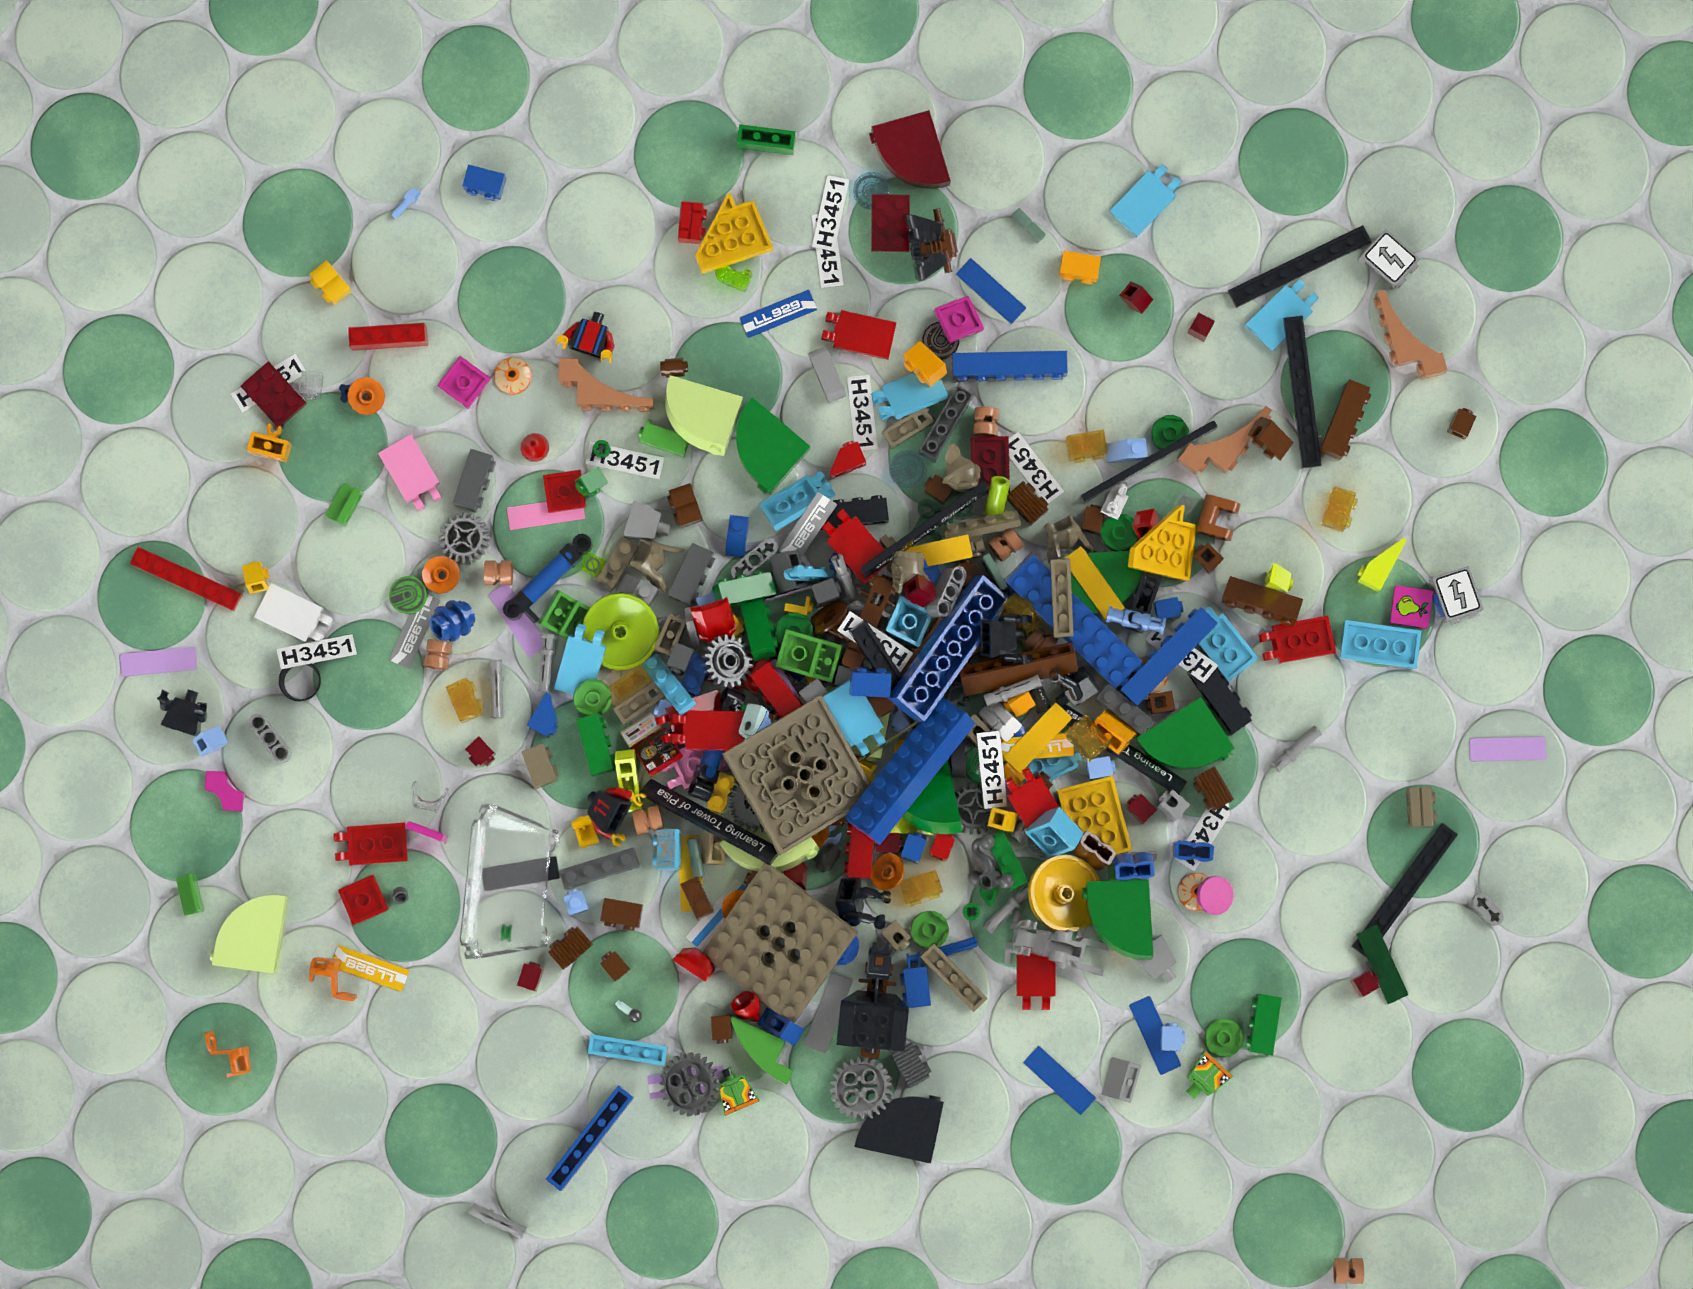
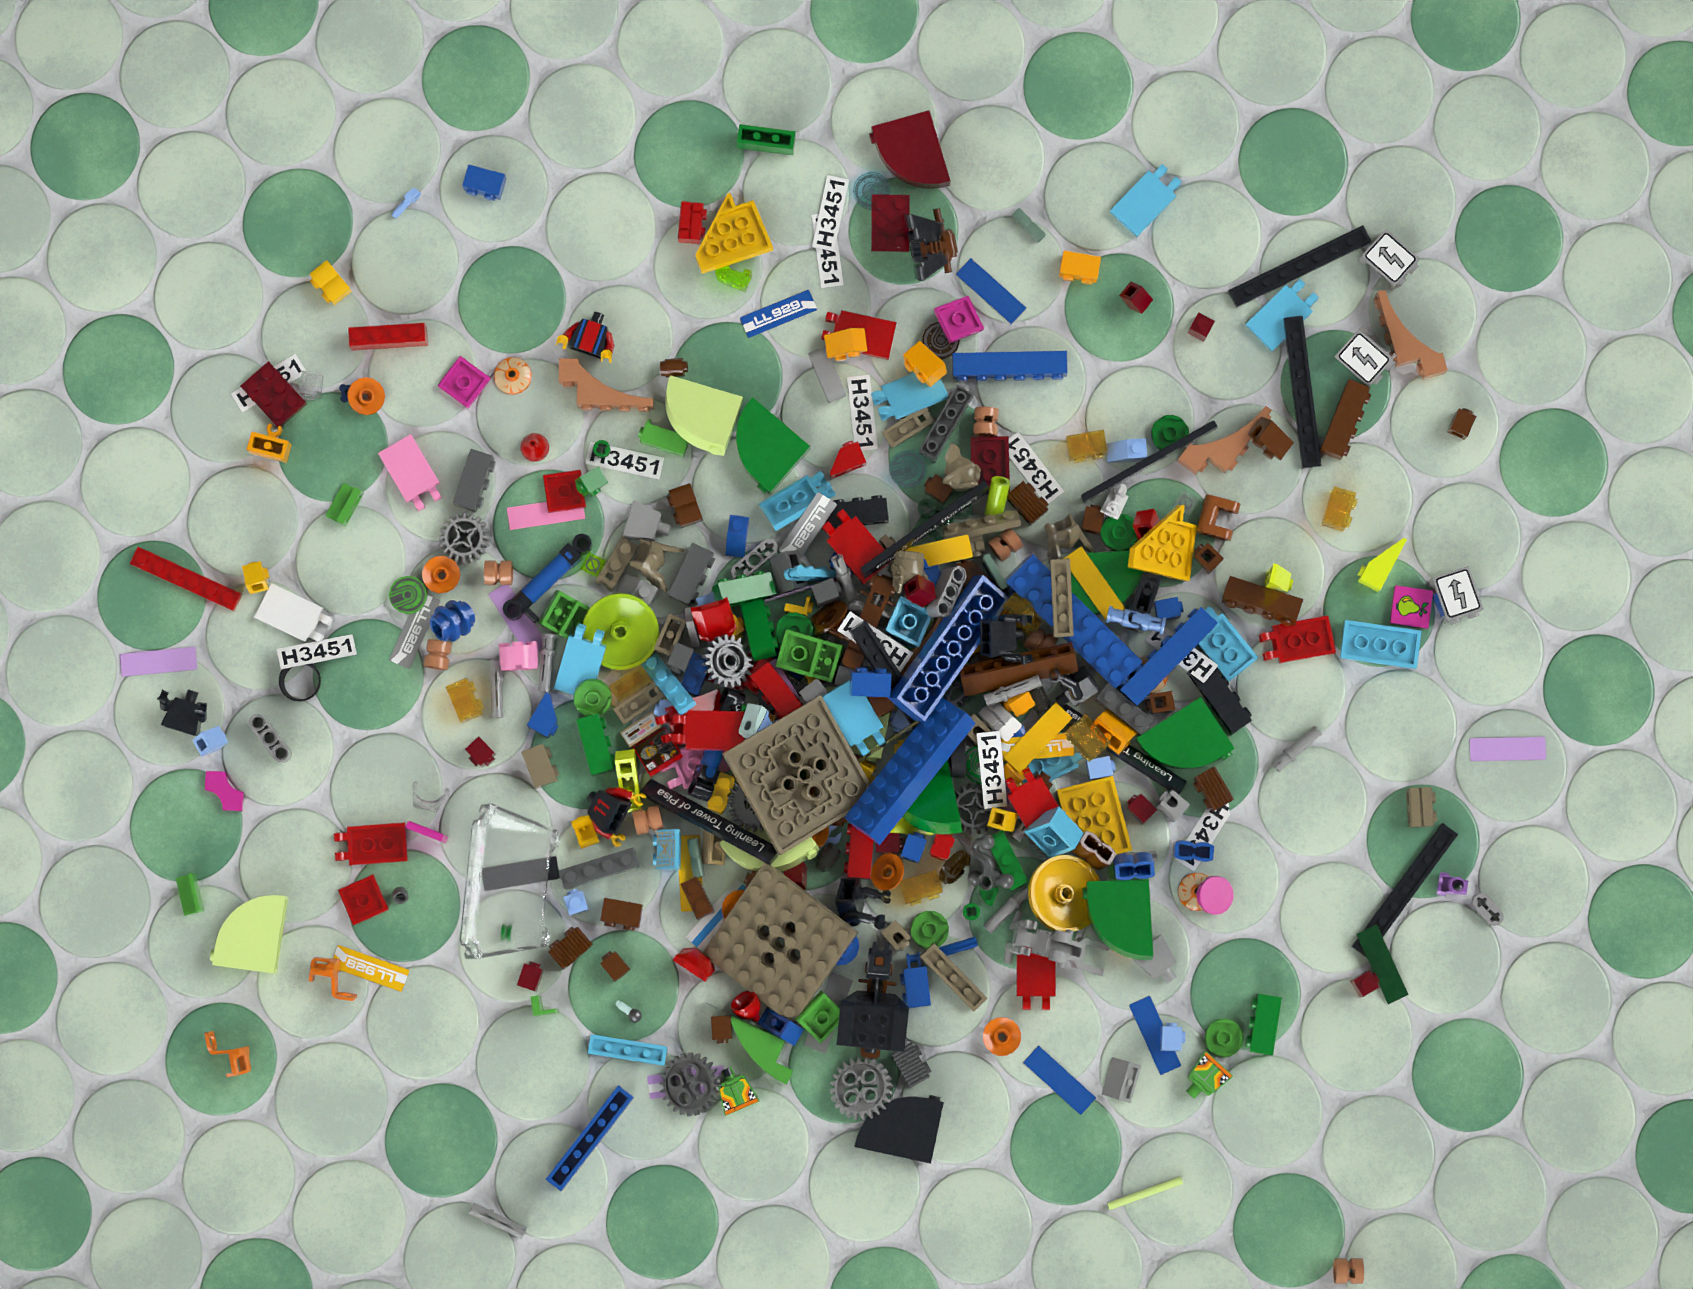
none -> bright pink brick [499,641,539,671]
none -> bright green panel [530,995,559,1016]
none -> bright green plate [794,990,840,1044]
none -> light orange brick [824,328,867,361]
none -> dark brown tile [939,850,971,884]
none -> orange dish [983,1017,1021,1056]
none -> yellowish green bar [1107,1177,1183,1210]
none -> panel [1335,326,1397,387]
none -> medium lavender plate [1437,872,1469,896]

